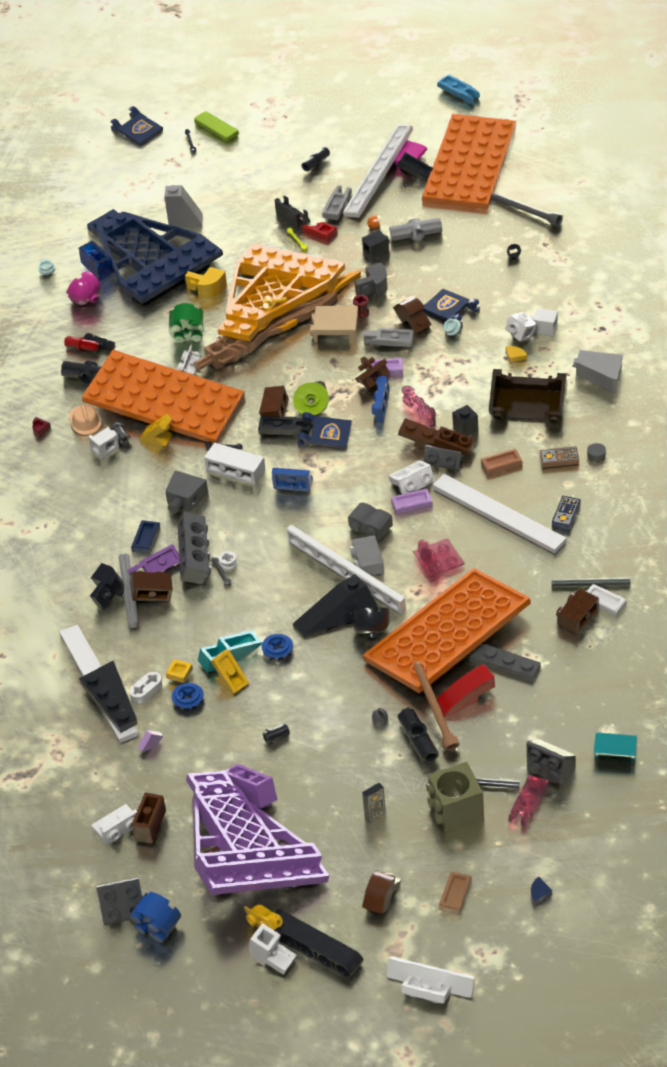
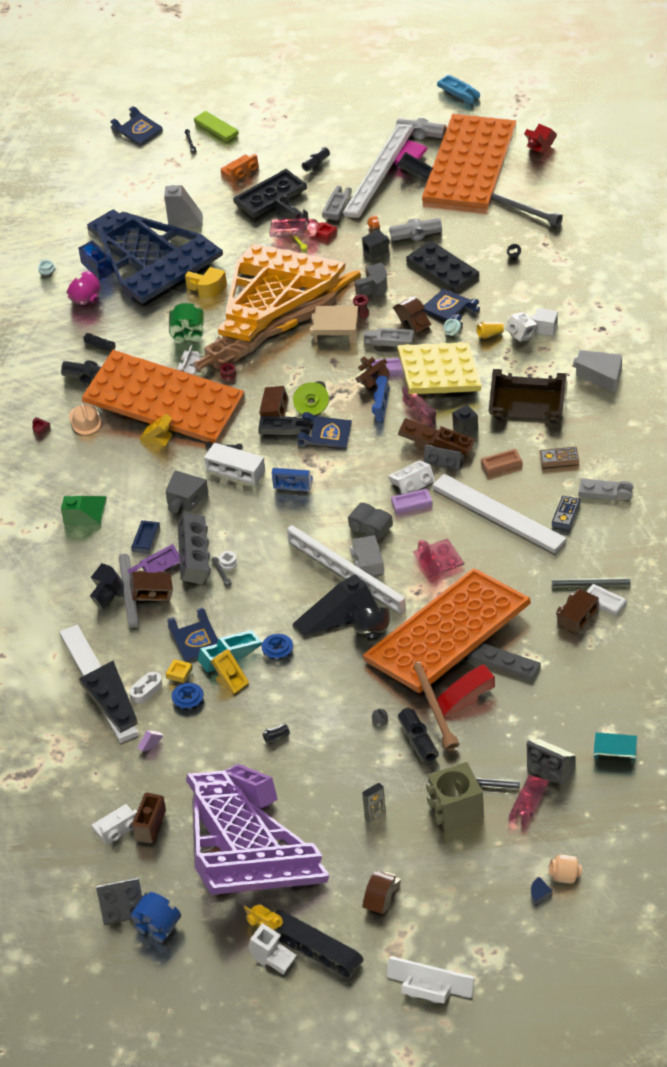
red axle [64,335,99,352] -> none
white brick [88,428,119,459] -> none
dark grey pin [110,422,131,444] -> none
yellow hand [263,296,287,310] -> none
medium nougat tile [438,871,472,915] -> none
yellow tile [505,346,527,363] -> none
dark grey tile [587,443,606,461] -> none
none -> green slope [61,495,107,526]
none -> dark blue flag [167,607,218,662]
none -> orange bracket [220,154,259,183]
none -> dark red bush [220,363,236,380]
none -> black plate [233,168,307,218]
none -> clear pink hinge [269,218,318,237]
none -> light grey piece [395,118,447,139]
none -> light yellow plate [397,342,482,394]
none -> black plate [406,240,479,293]
none -> yellow cone [476,322,504,339]
none -> red brick [524,123,557,153]
none -> light nougat head [549,855,582,884]
none -> light grey hinge [578,478,634,501]

